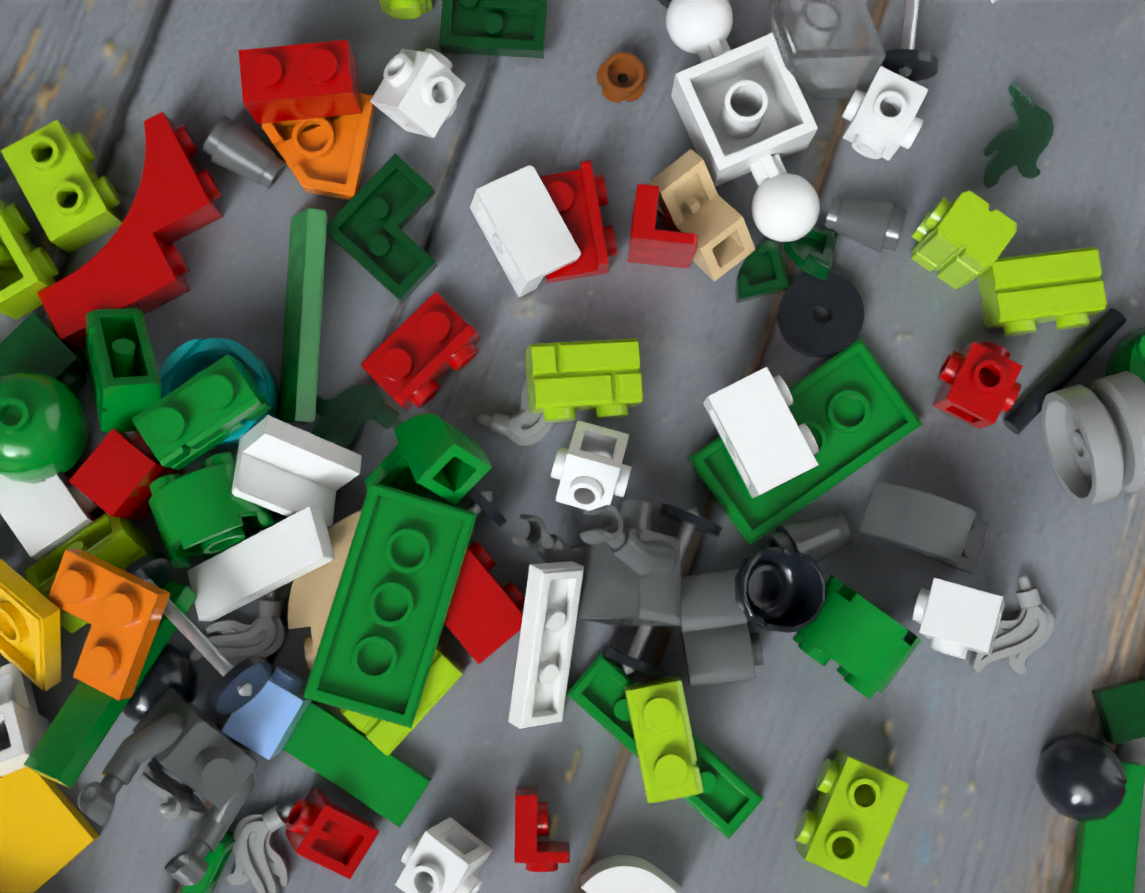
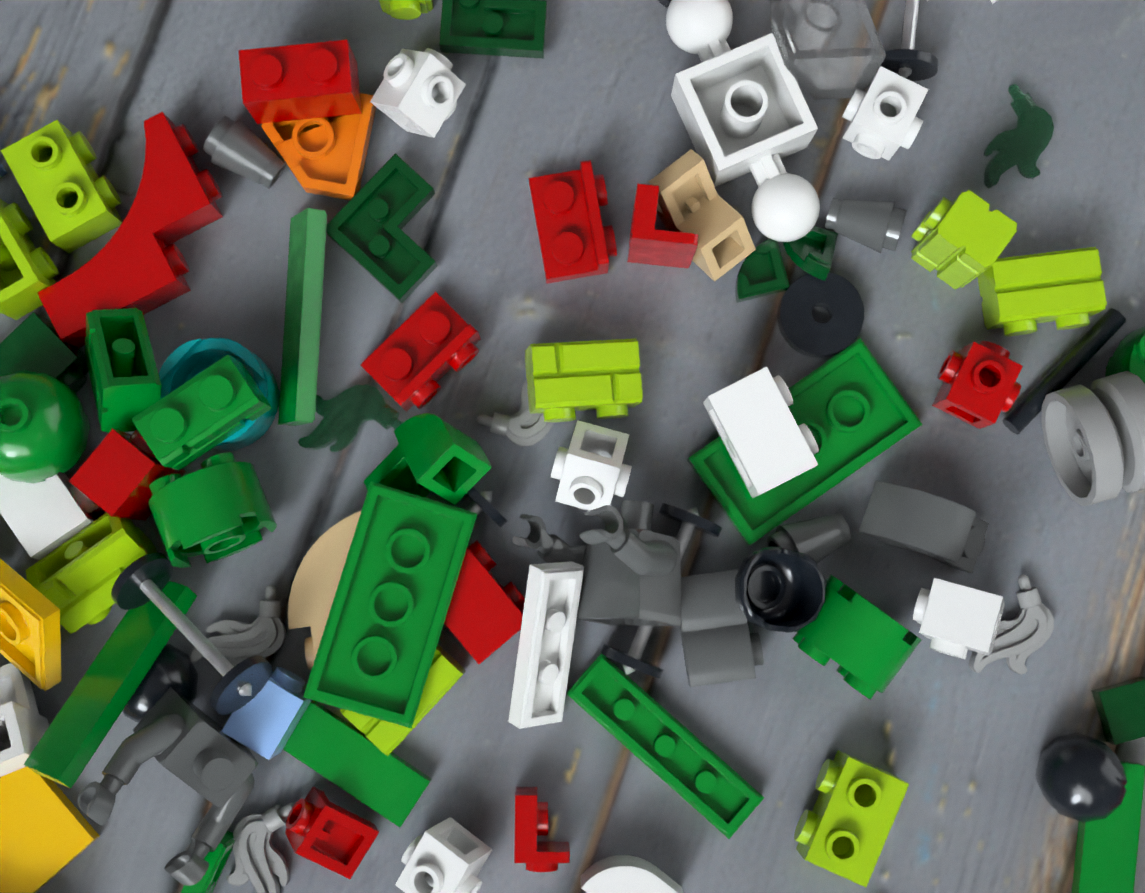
orange plate [48,548,171,701] -> none
light grey piece [139,762,208,821] -> none
white tile [187,506,335,622] -> none
white panel [232,415,362,528] -> none
white panel [470,165,581,297] -> none
dark orange plate [597,52,648,103] -> none
lime brick [624,676,703,803] -> none

